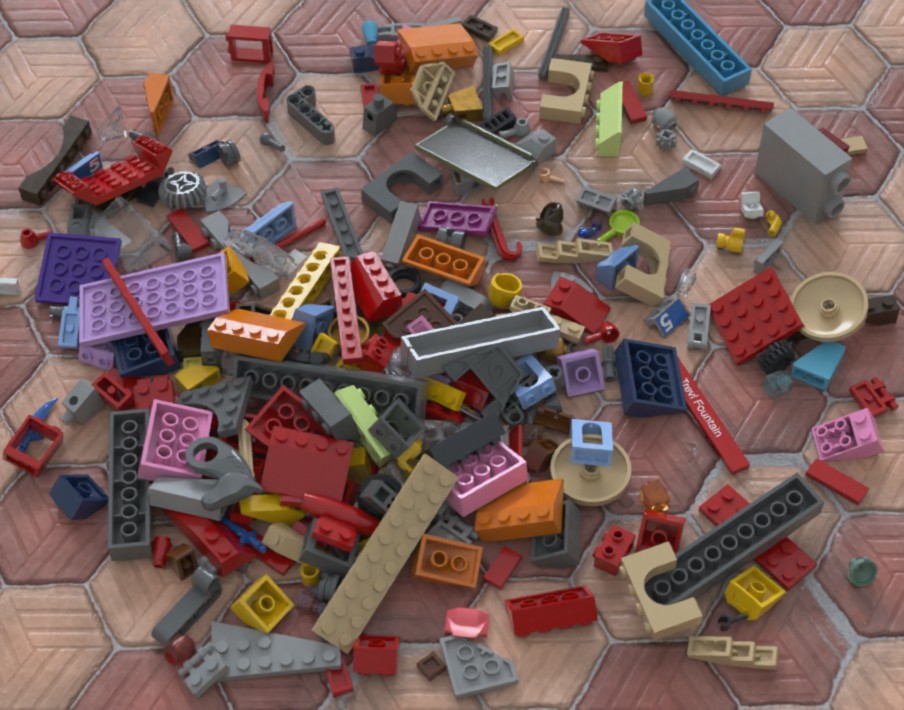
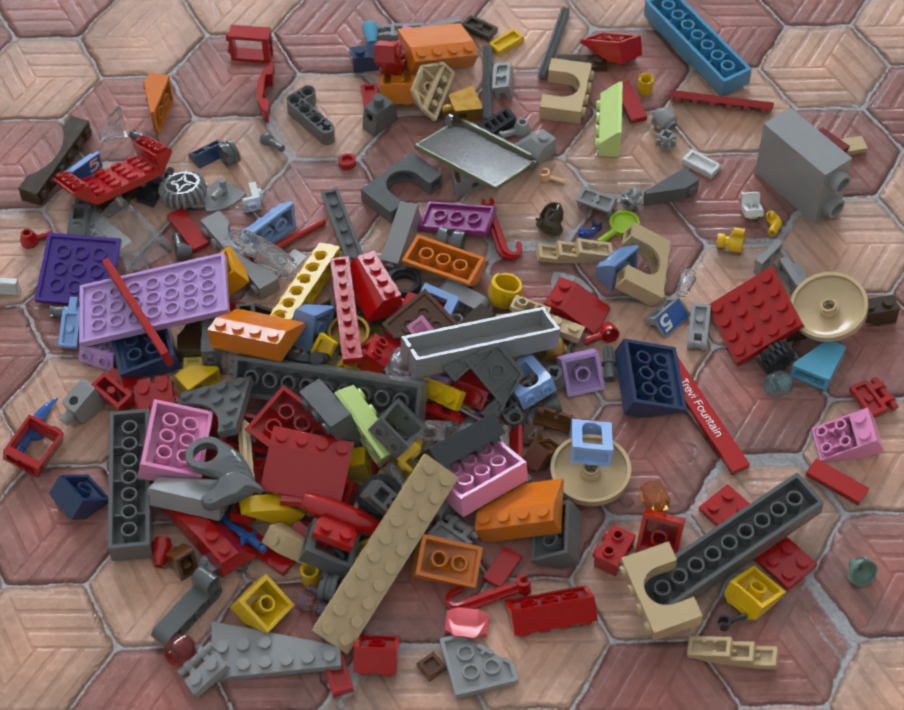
none -> white bracket [242,182,263,213]
none -> red tile [338,153,356,170]
none -> red piece [445,574,532,610]
none -> light grey panel [777,257,807,294]

